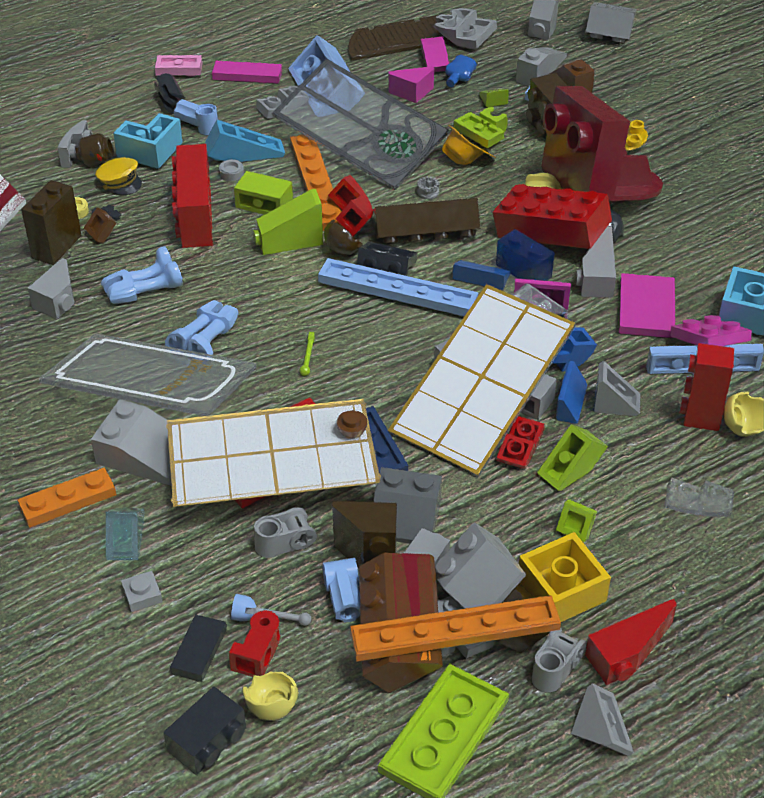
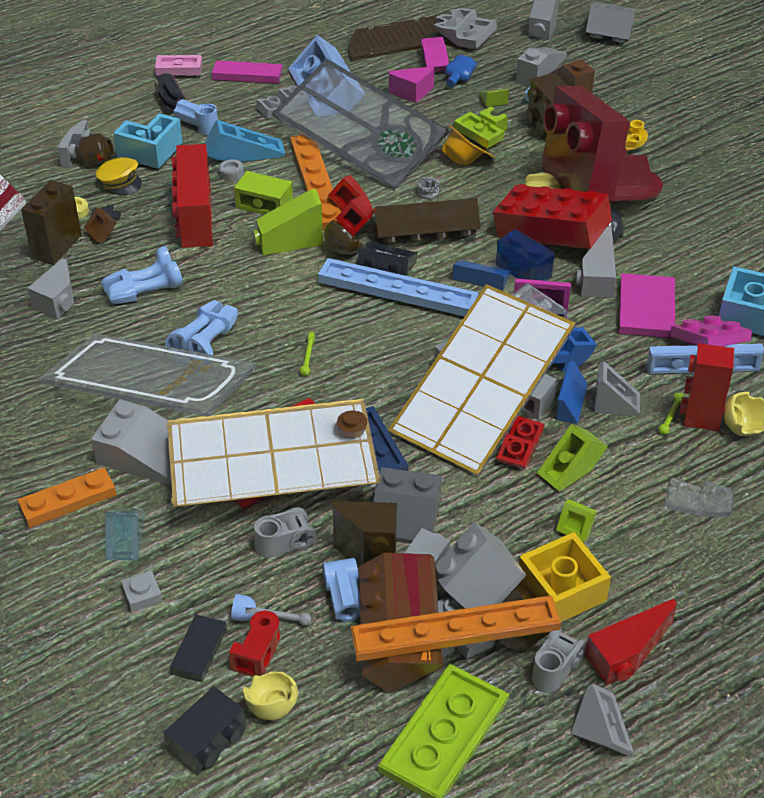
none -> lime hinge [658,393,685,435]

